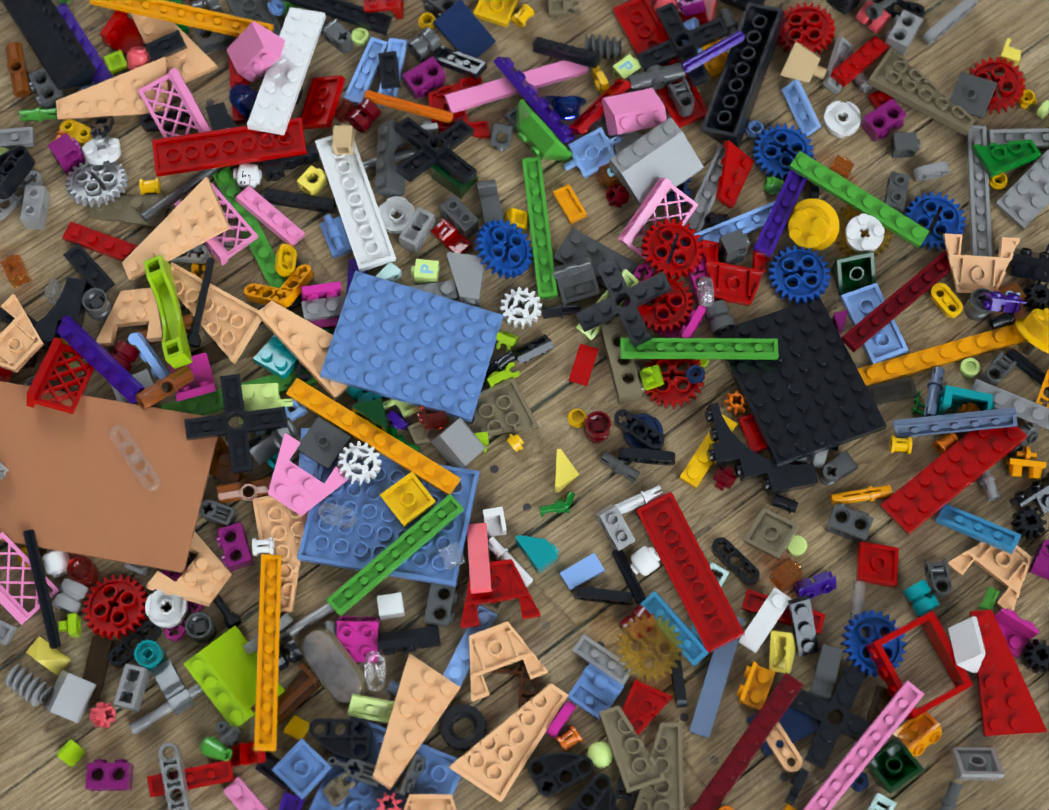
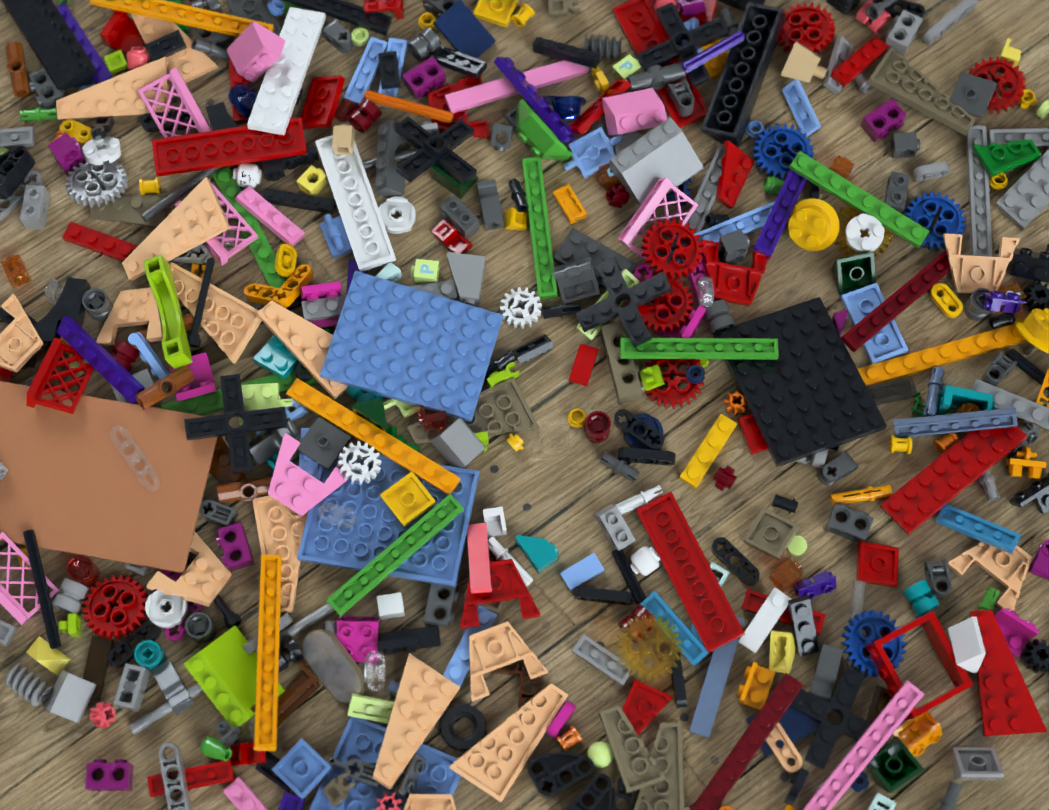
white head [42,549,72,578] -> none
lime slope [56,739,86,767] -> none
black plate [64,243,115,293] -> none
white bush [252,537,275,556] -> none
yellow slope [283,715,310,741] -> none
black beam [309,718,372,761] -> none
dark purple plate [387,411,412,430] -> none
light grey brick [399,207,436,255] -> none
clear plate [438,542,465,570] -> none
blue gear [474,219,534,279] -> none
lime tile [496,330,519,352] -> none
green piece [539,491,575,517] -> none
light yellow slope [555,449,579,493] -> none
medium blue plate [567,663,624,722] -> none
black arch [705,403,818,496] -> none
blue gear [768,245,831,305] -> none
white plate [823,101,861,139] -> none
red plate [868,90,892,109] -> none
yellowish green tile [959,358,980,378] -> none
black gear [1010,505,1047,540] -> none
none -> dark grey pin [191,38,229,61]
none -> black axle [508,178,529,213]

